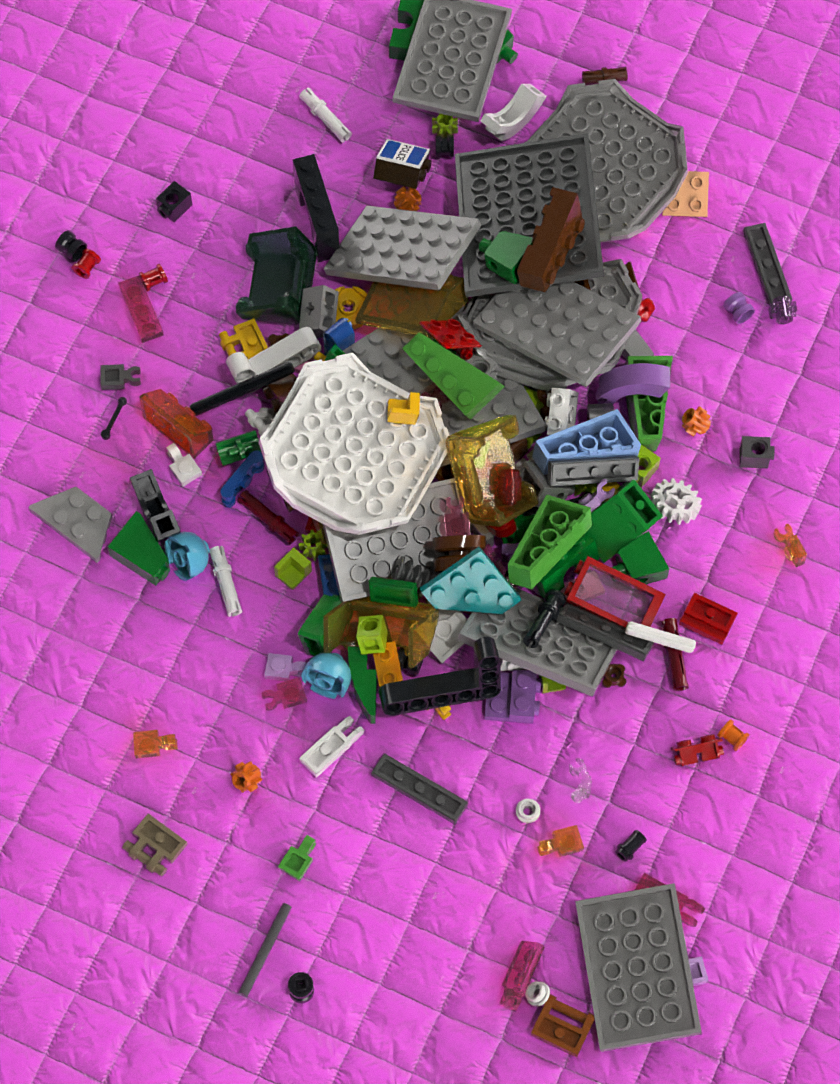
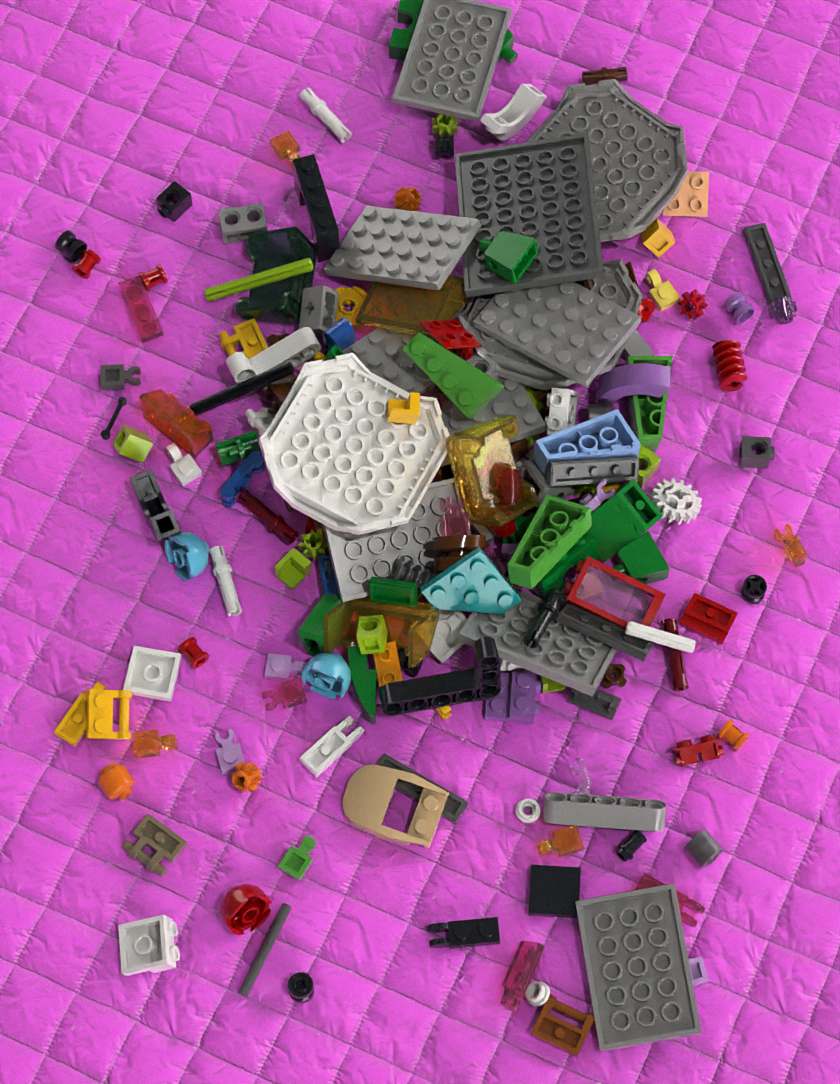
light grey wing [28,487,112,563] -> none
green slope [108,511,170,586] -> none
piece [373,139,432,189] -> none
reddish brown wedge [517,187,585,293] -> none
orange gear [682,406,711,437] -> none
none -> yellow hinge [54,681,106,747]
none -> yellow plate [86,689,132,740]
none -> orange head [98,763,135,801]
none -> lime panel [113,424,154,463]
none -> white plate [118,915,180,976]
none -> white plate [123,646,182,702]
none -> red bush [178,637,209,669]
none -> lime axle [204,258,313,302]
none -> lavender plate [215,728,245,775]
none -> light grey brick [219,204,268,244]
none -> red cylinder [220,884,272,935]
none -> plate [270,131,300,169]
none -> tan slope [343,765,449,849]
none -> black hinge [428,917,500,949]
none -> black tile [528,865,581,918]
none -> light grey beam [543,792,667,832]
none -> dark grey hinge [567,688,622,720]
none -> yellow panel [641,218,675,258]
none -> light yellow plate [646,269,681,312]
none -> red gear [678,289,708,319]
none -> flat silver piece [684,829,723,868]
none -> red piece [712,340,748,392]
none -> black wheel [741,575,767,604]

